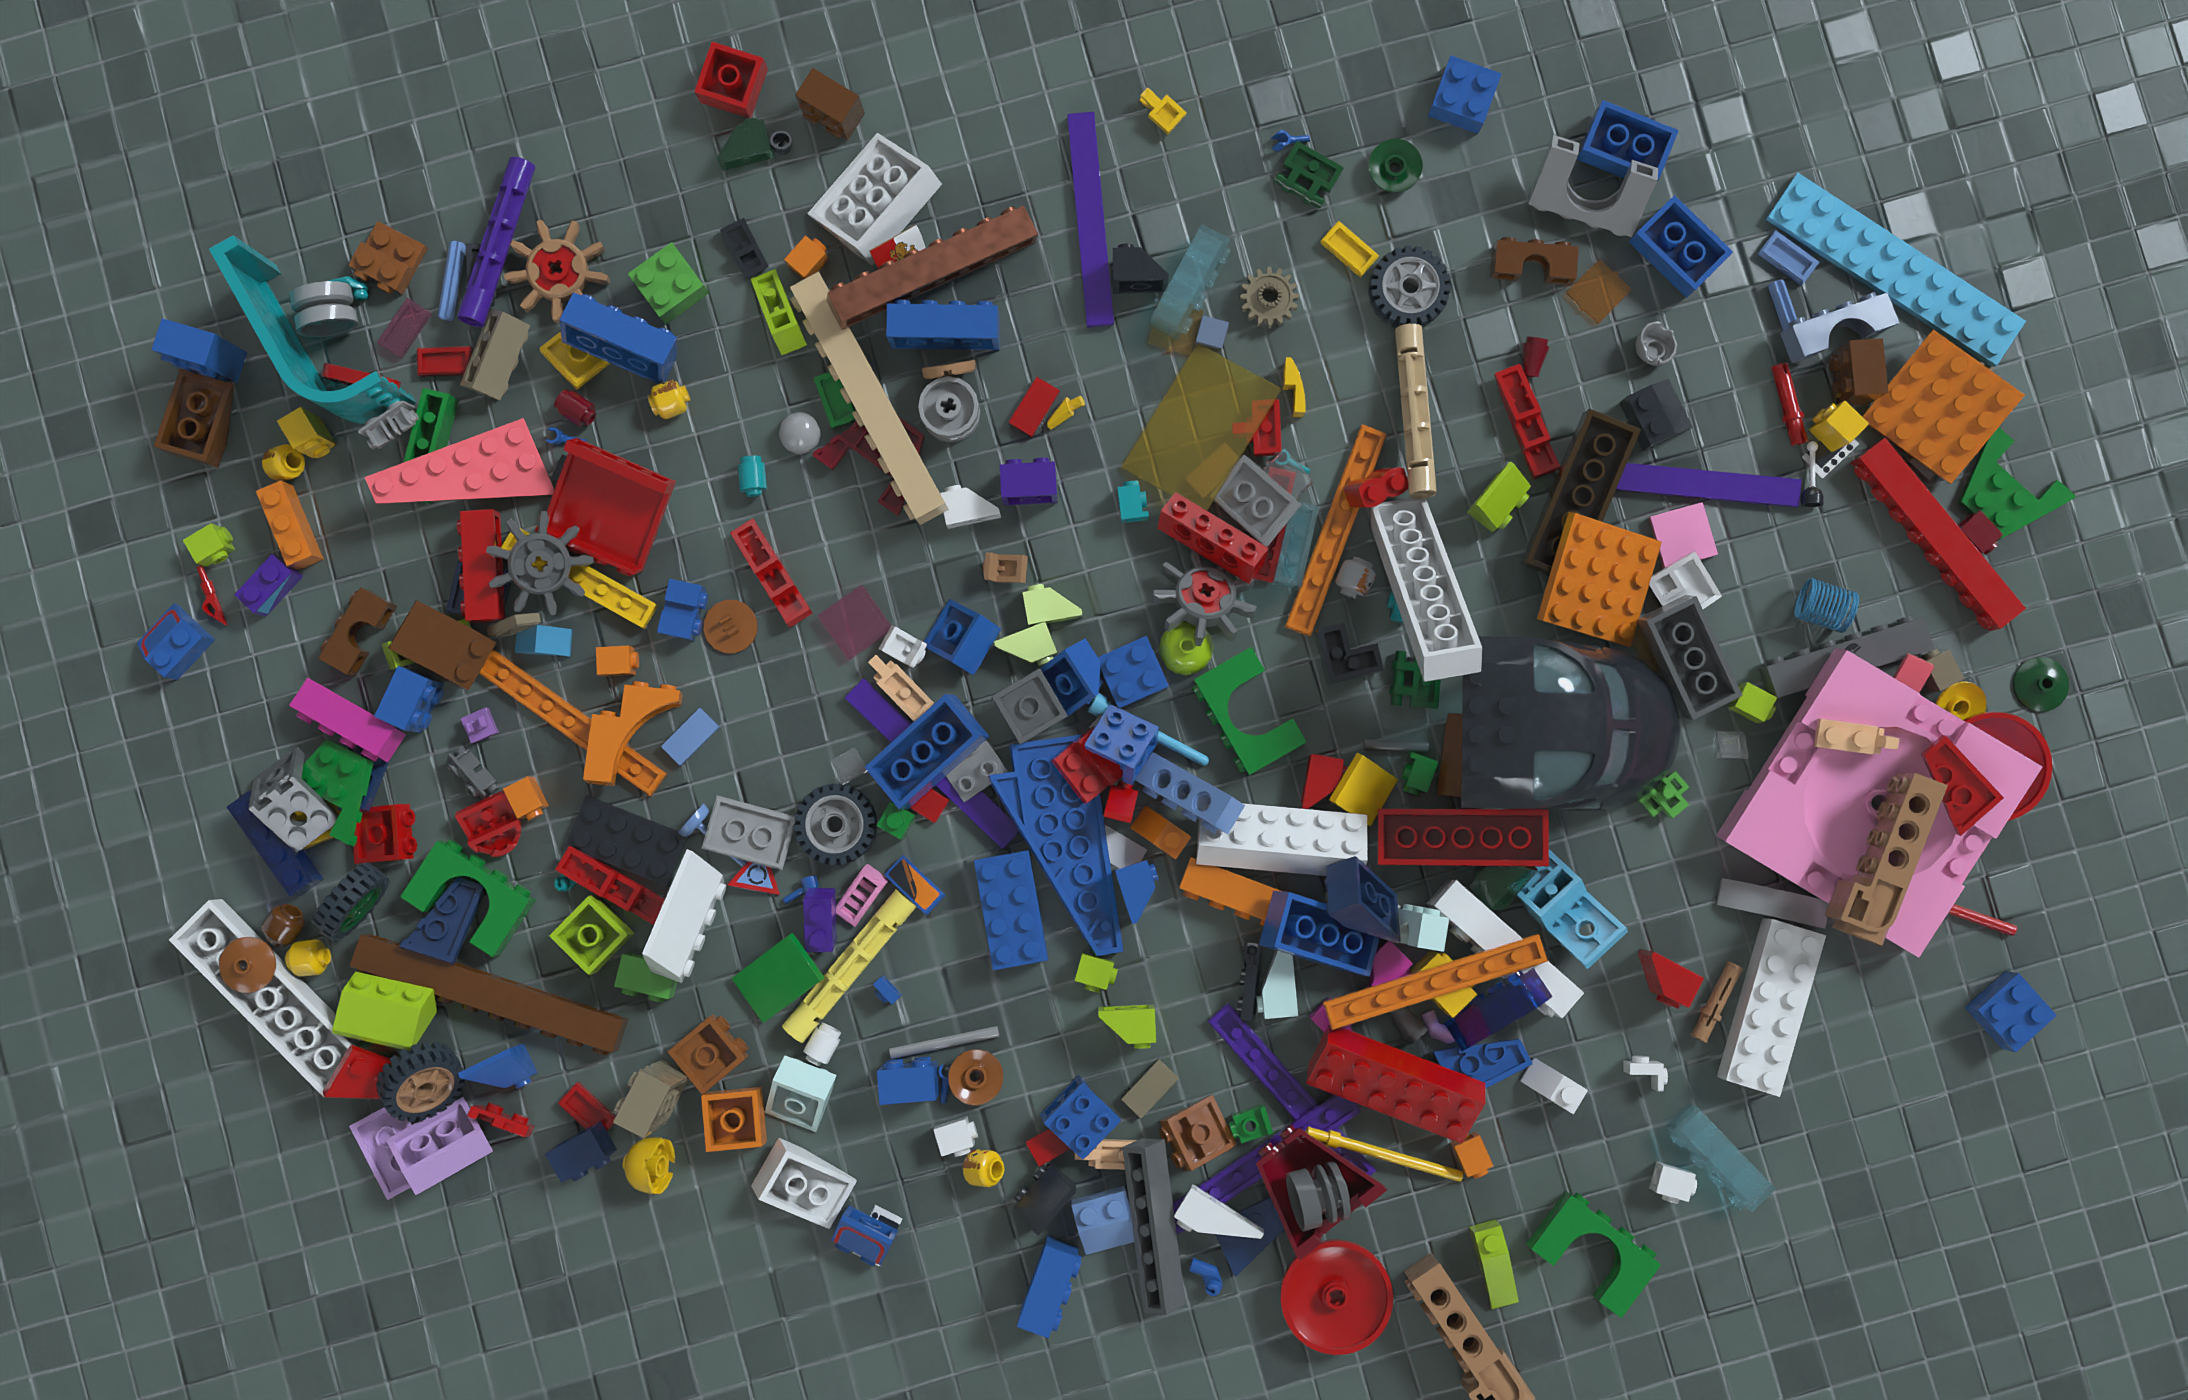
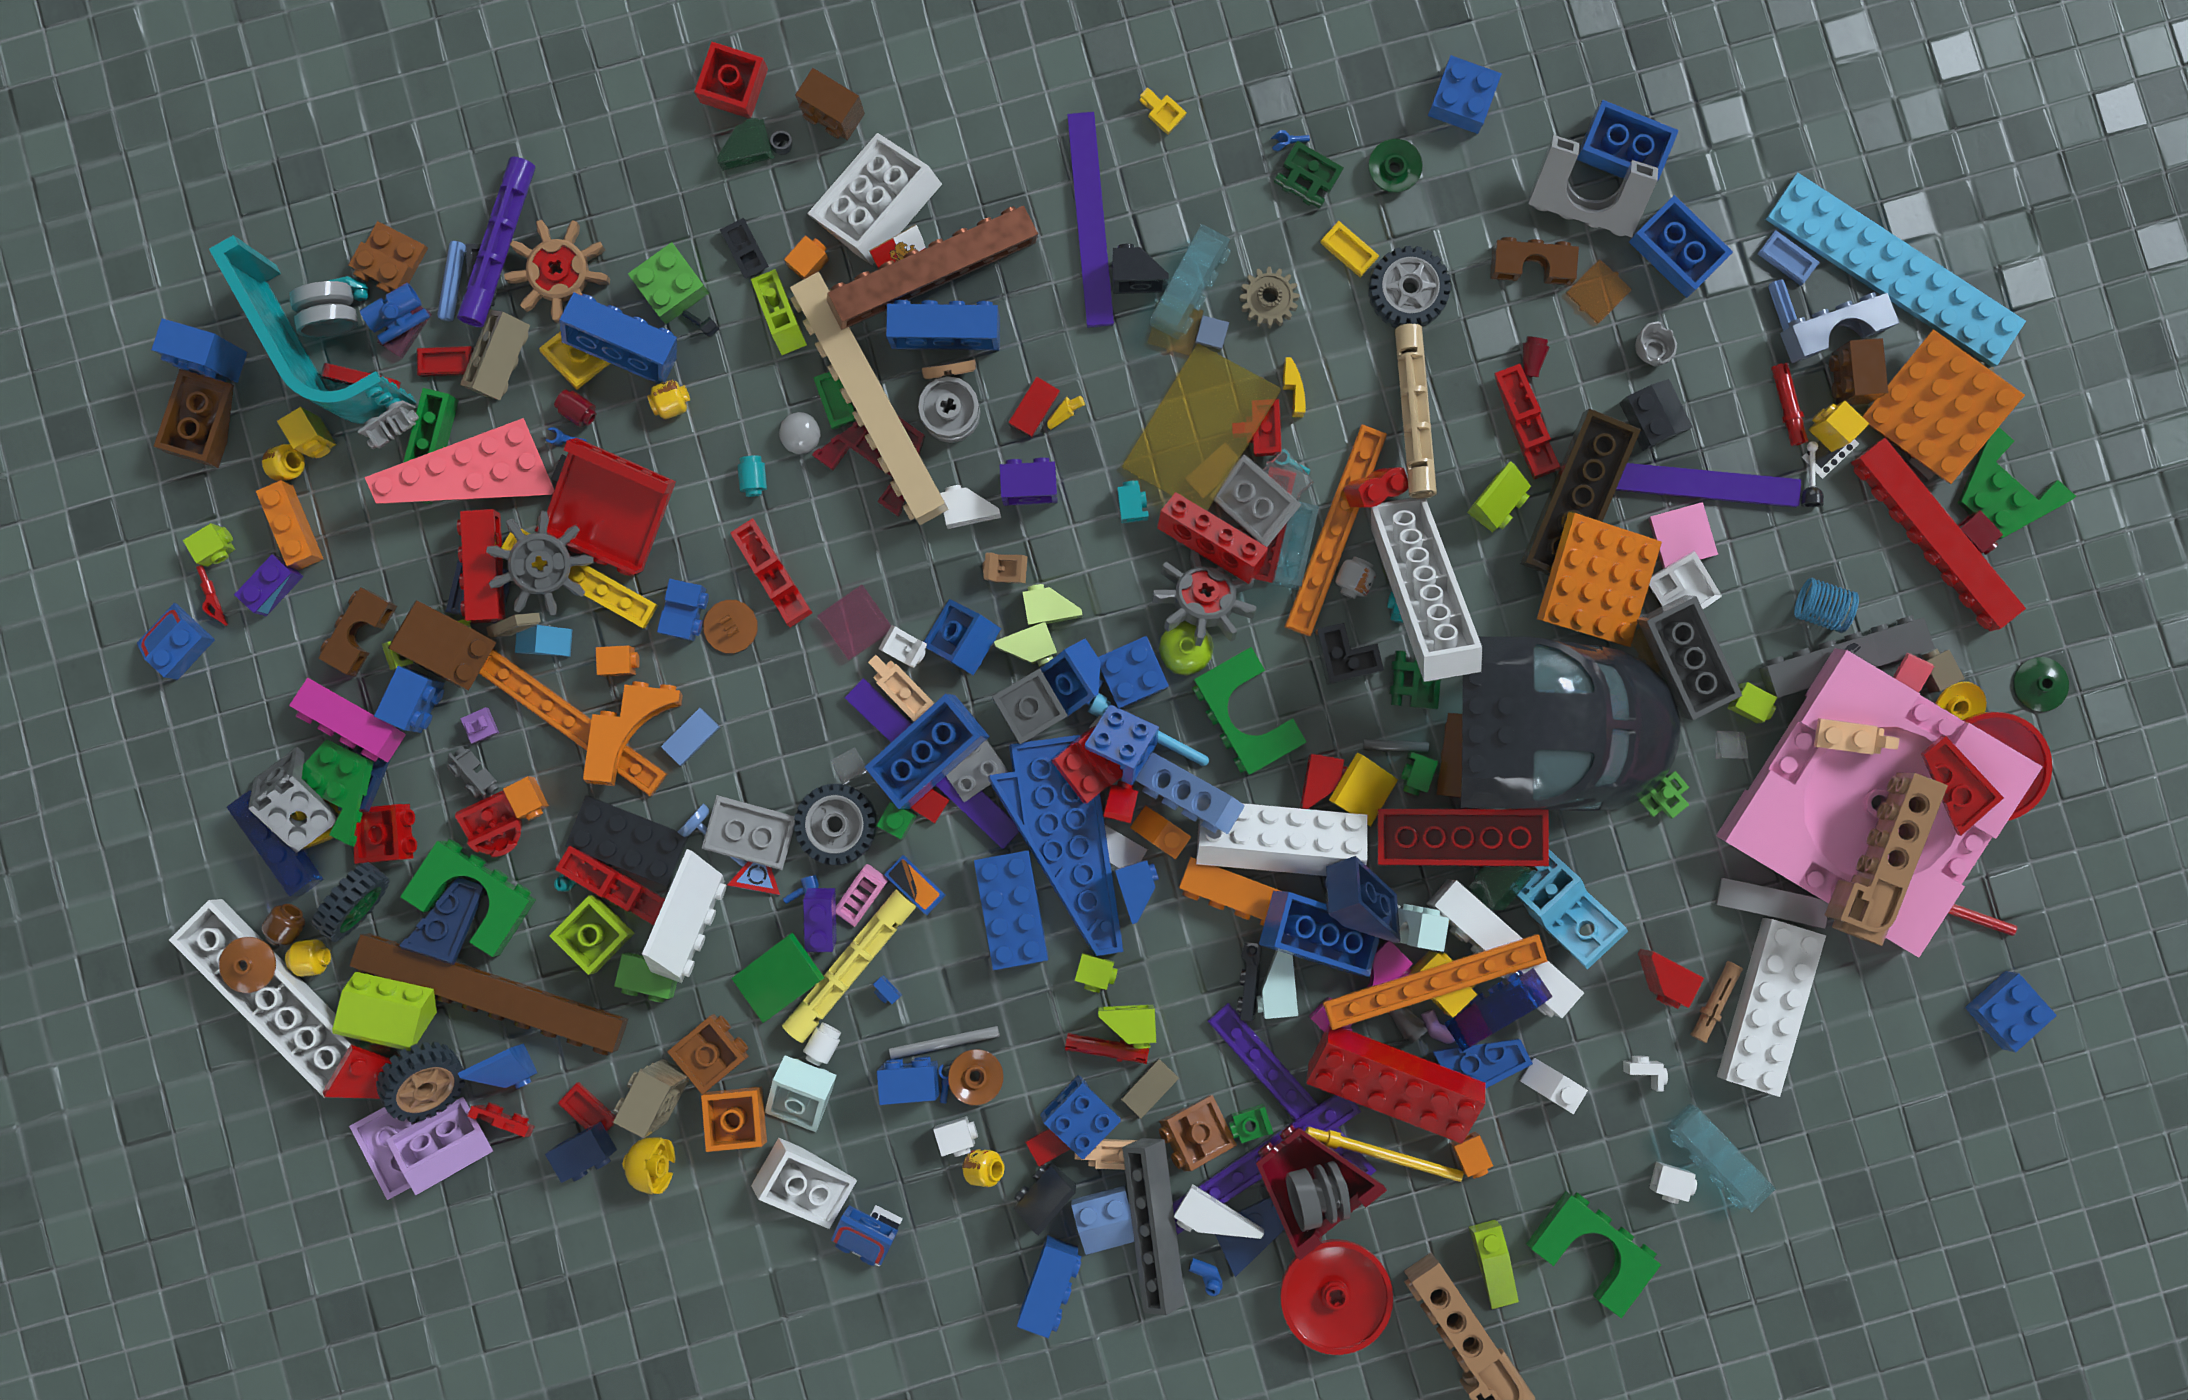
none -> blue pin [360,283,430,345]
none -> black hand [682,310,719,337]
none -> red pin [1065,1033,1149,1064]

